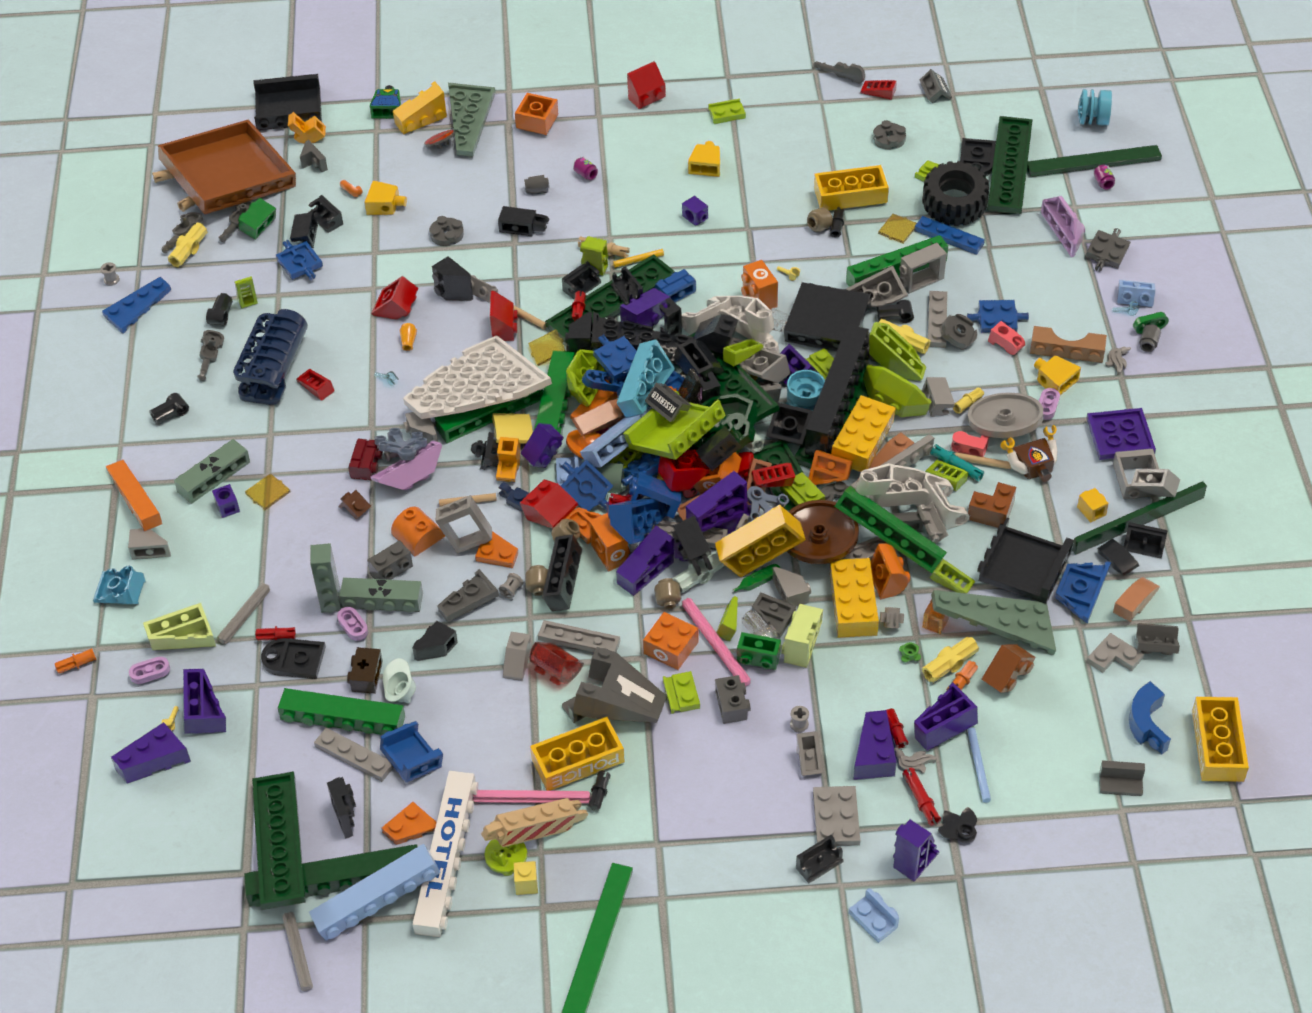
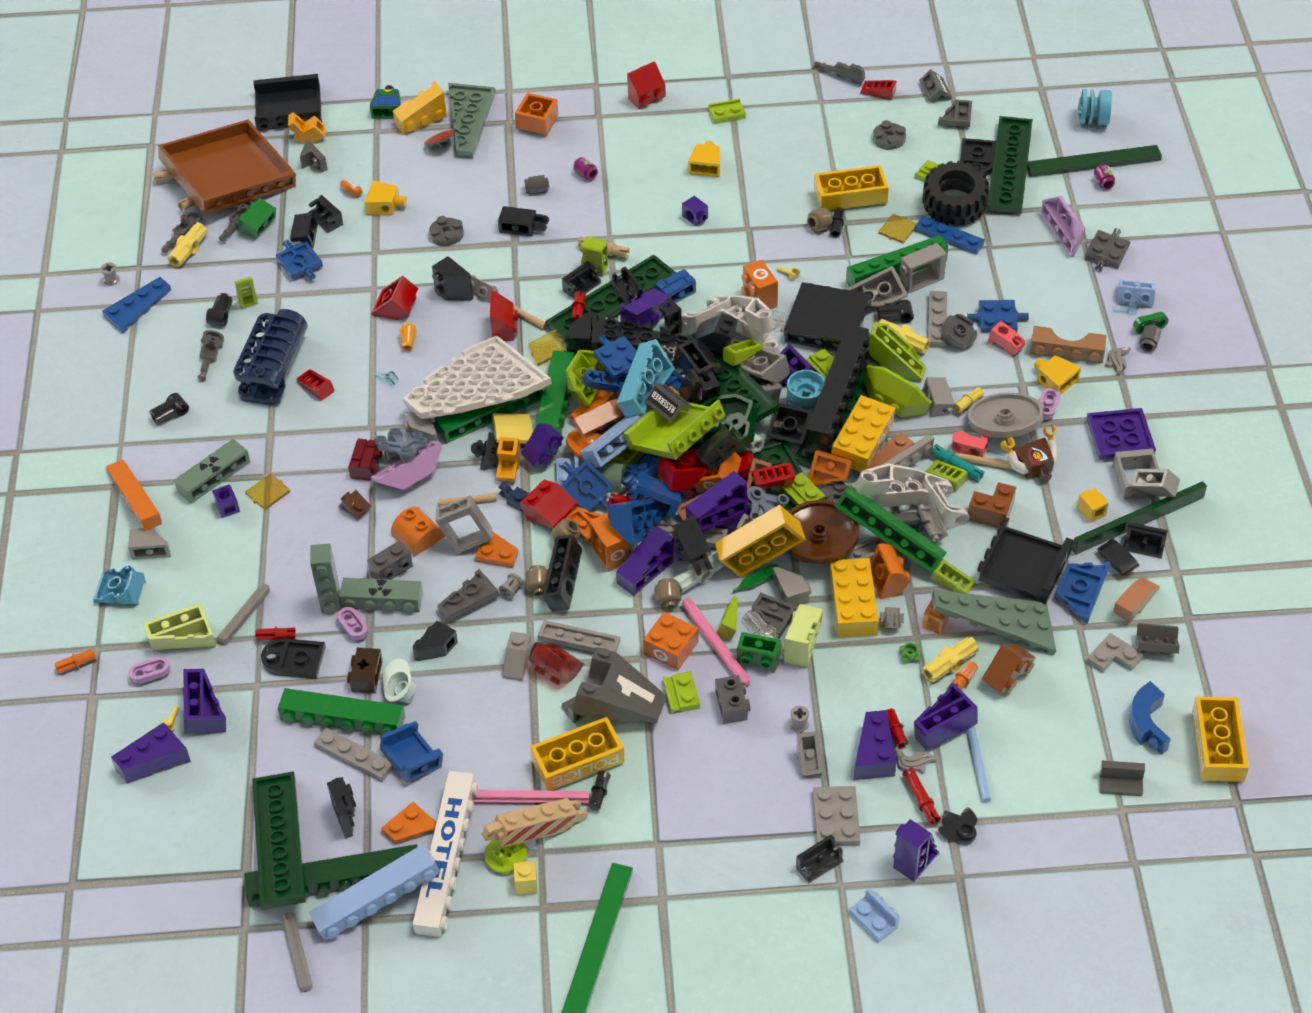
yellow bar [613,249,664,268] -> none
none -> dark grey wing [938,99,972,127]

